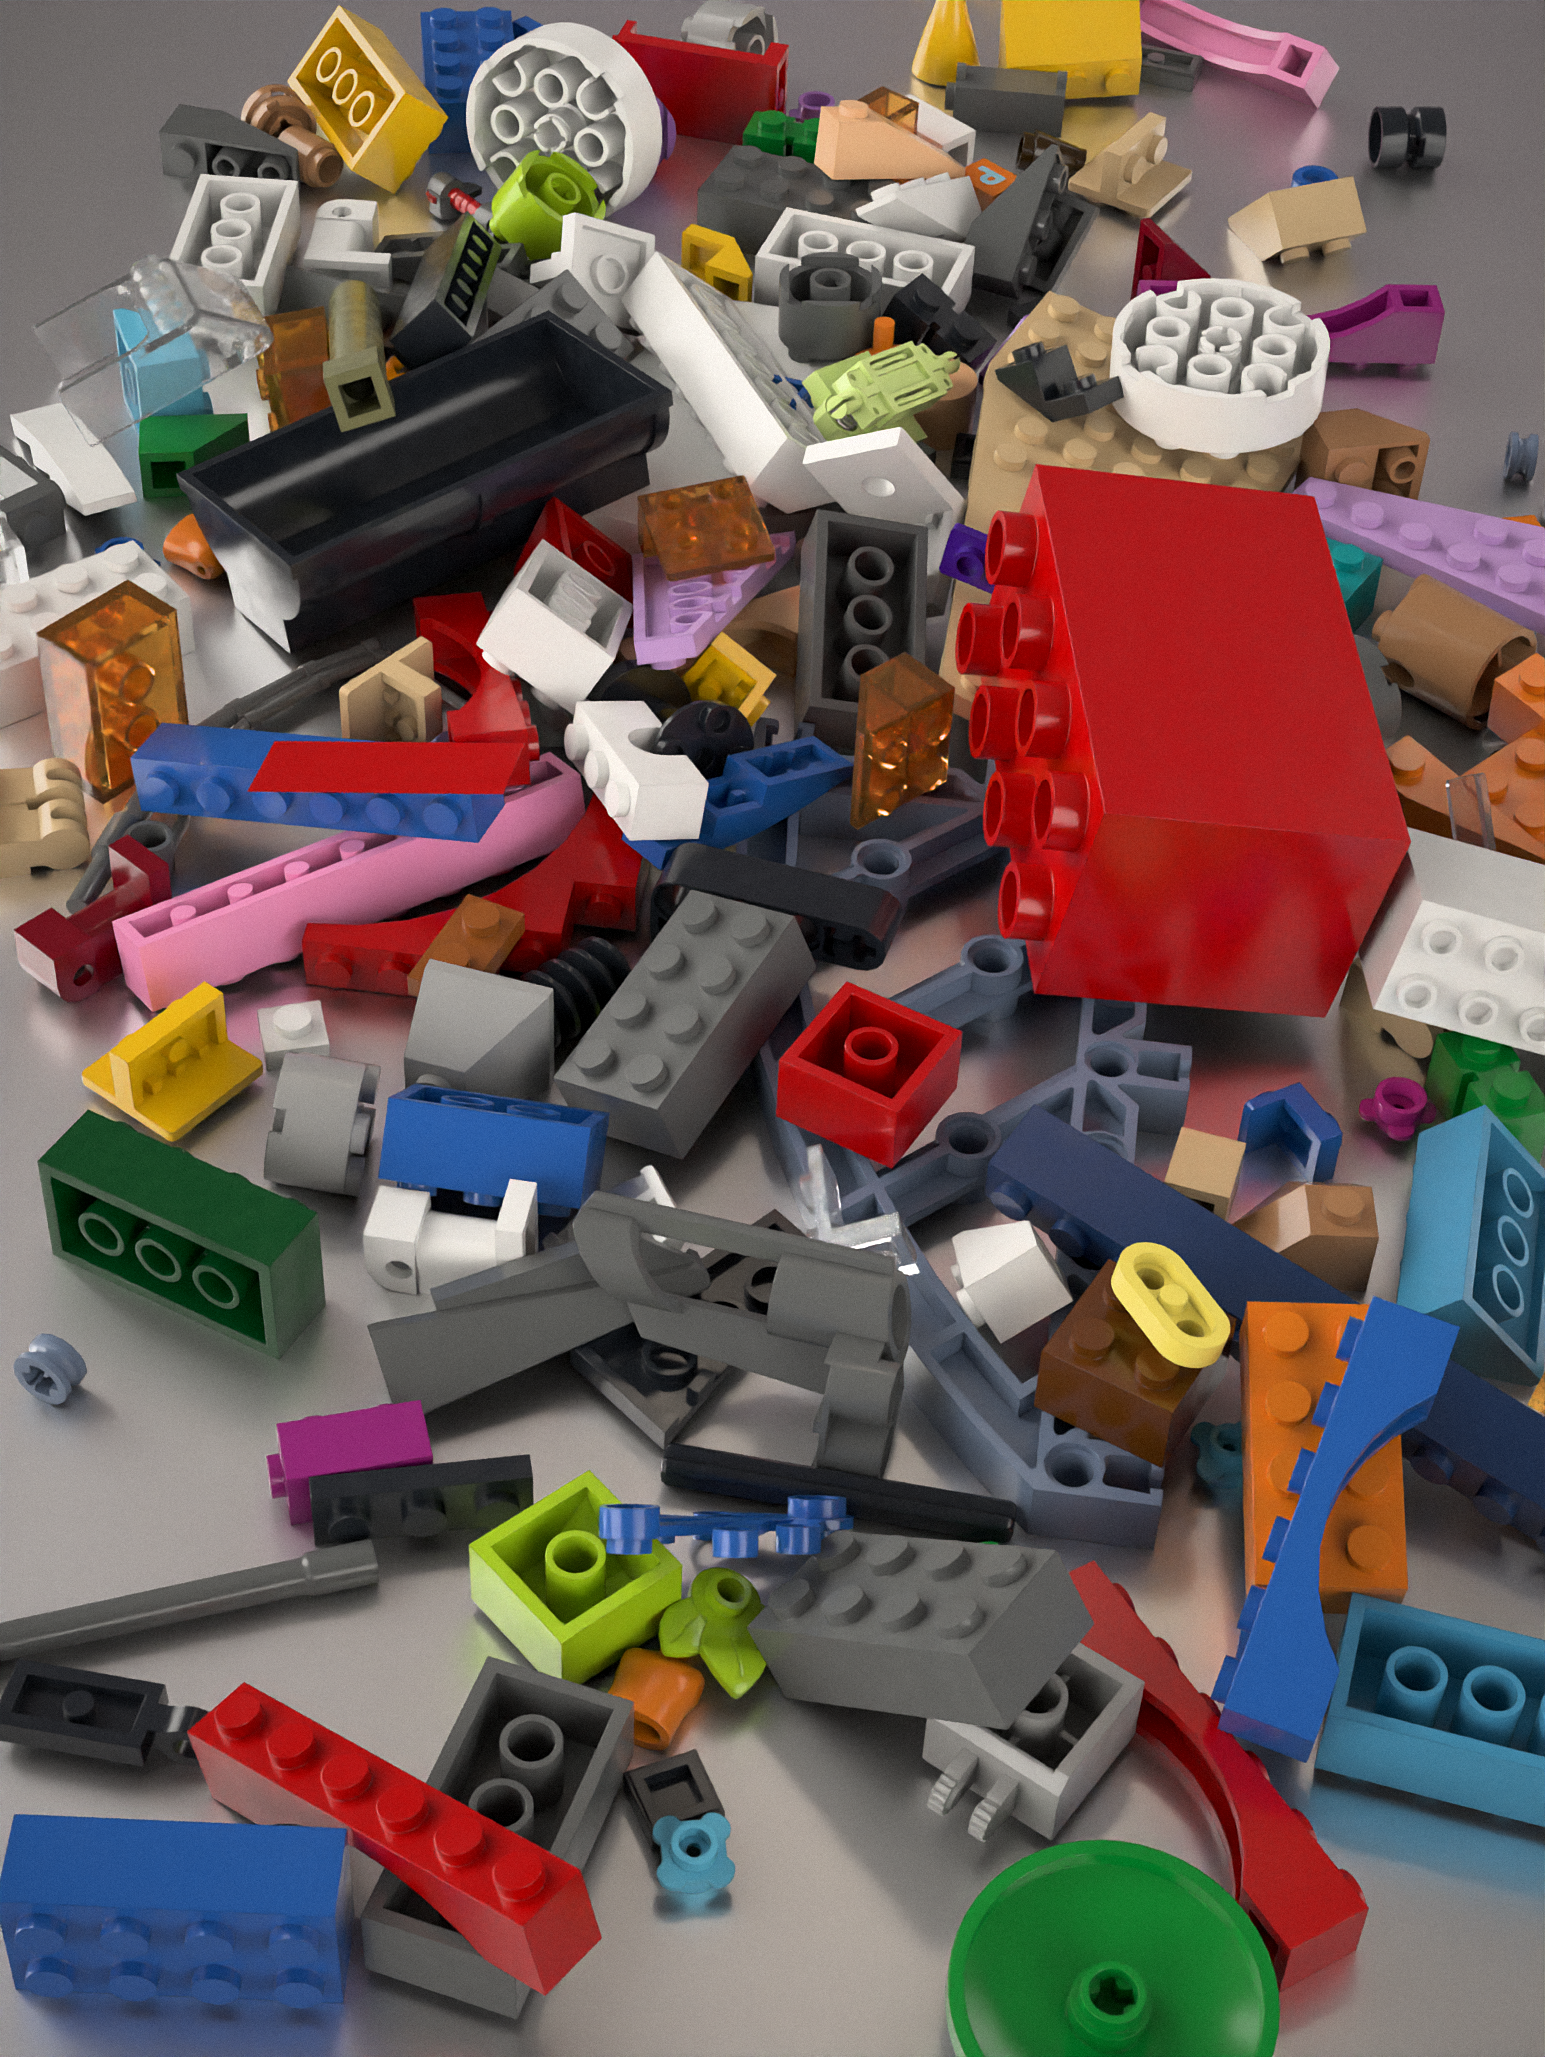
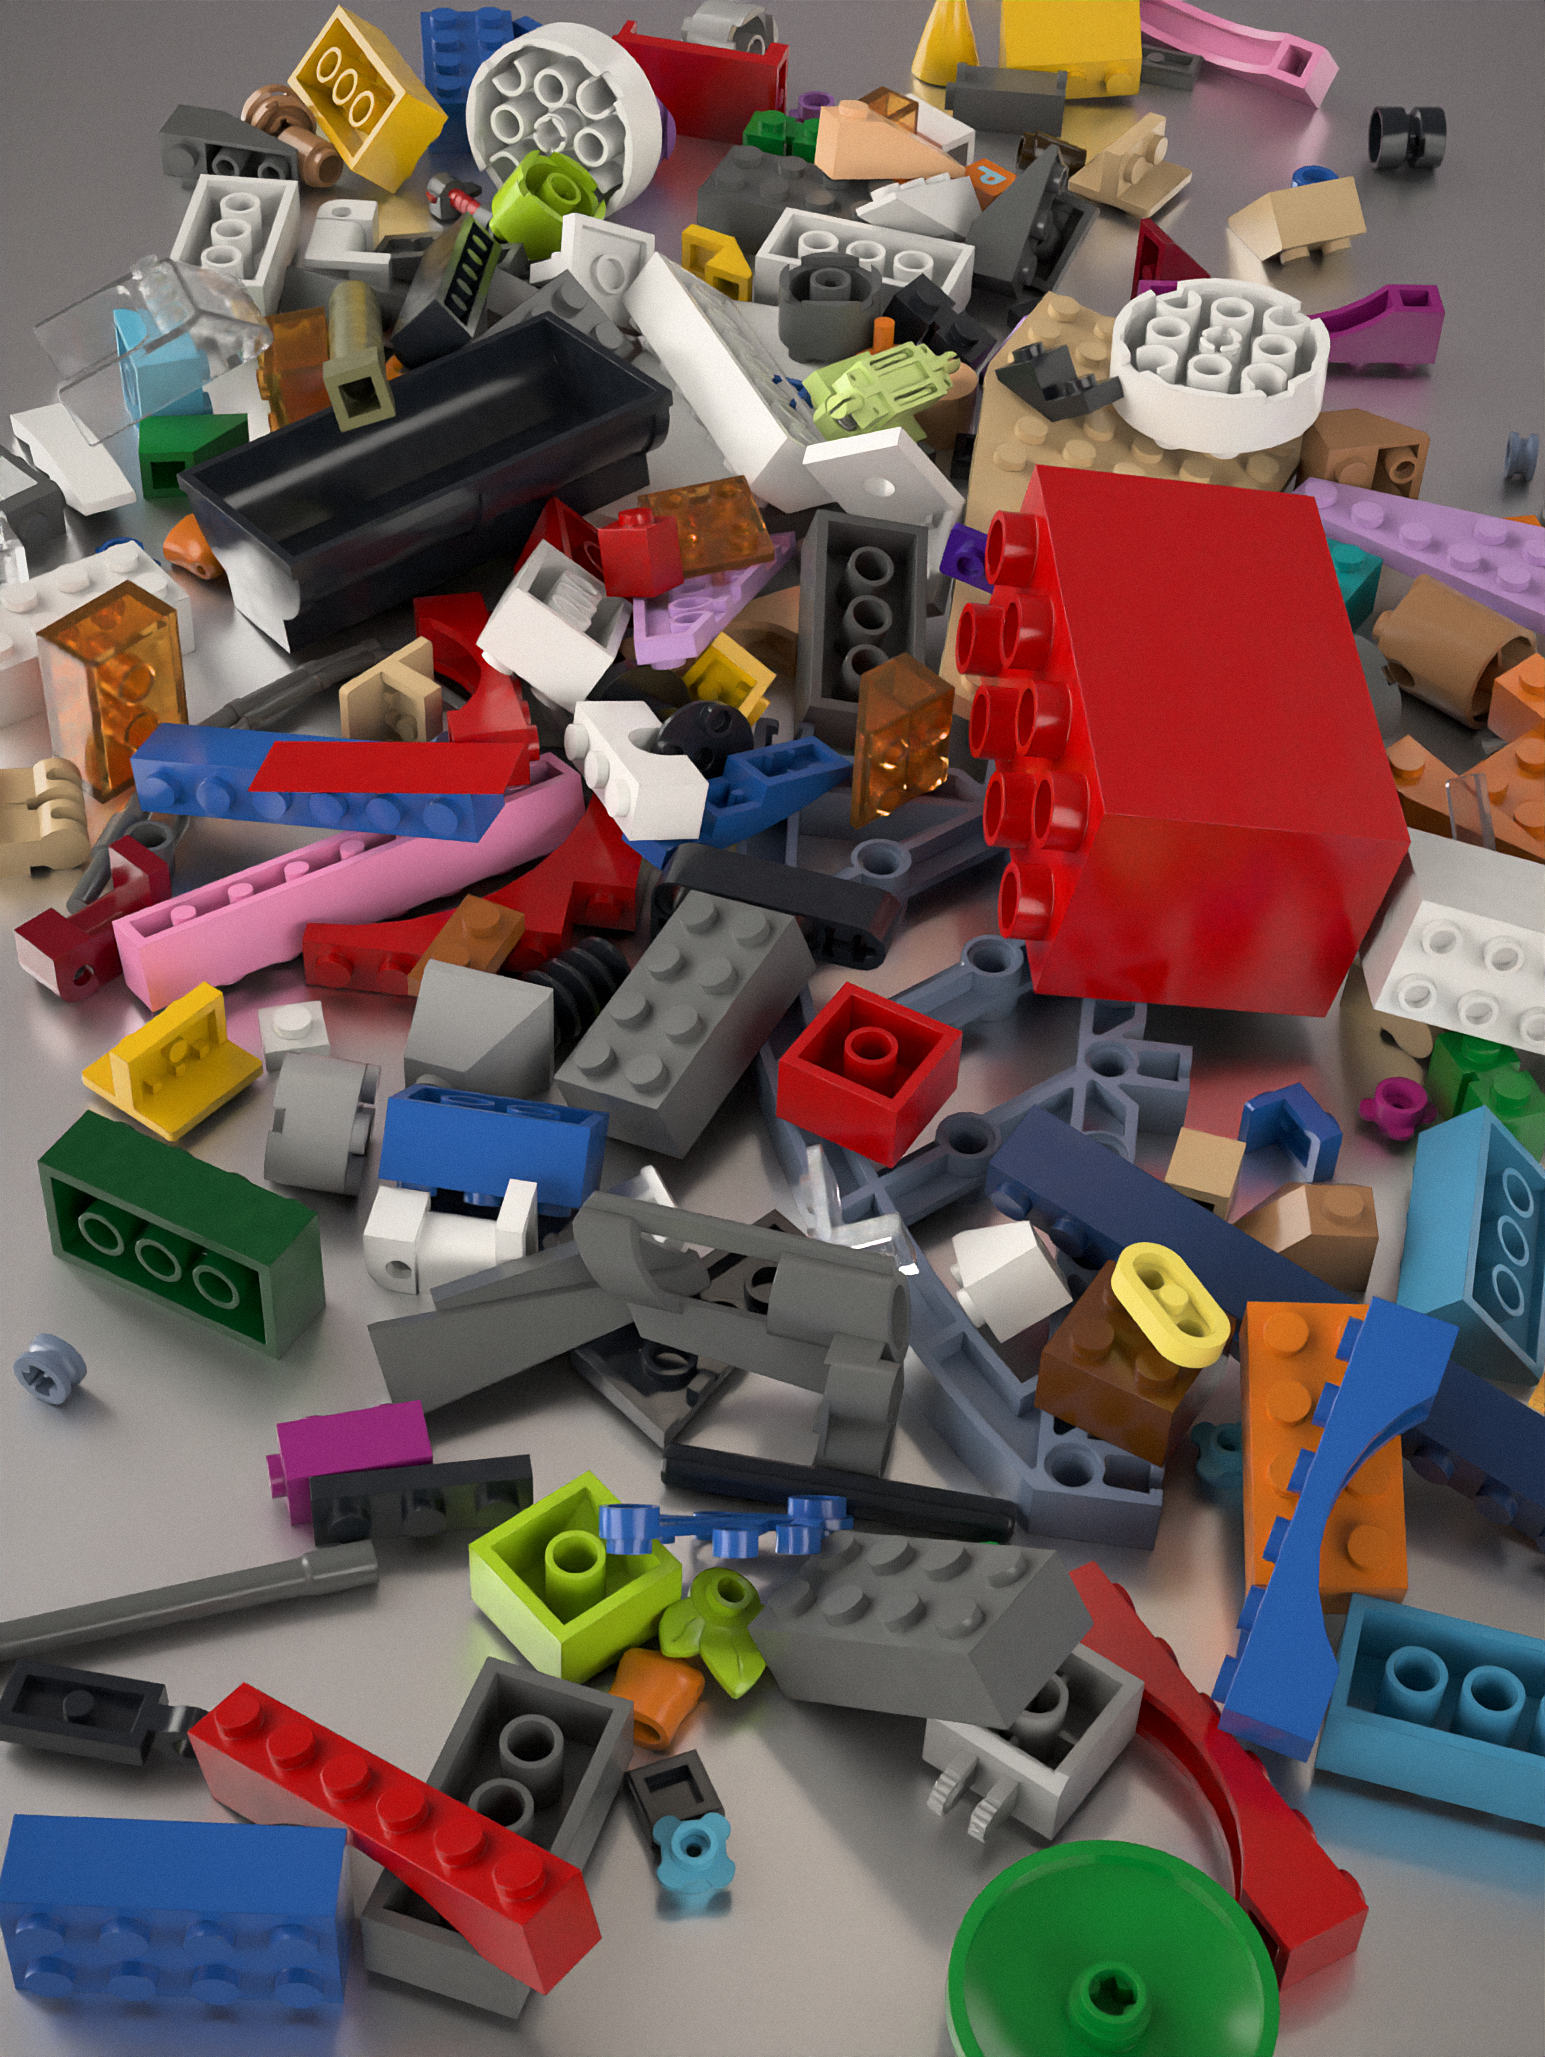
none -> red brick [597,507,684,597]

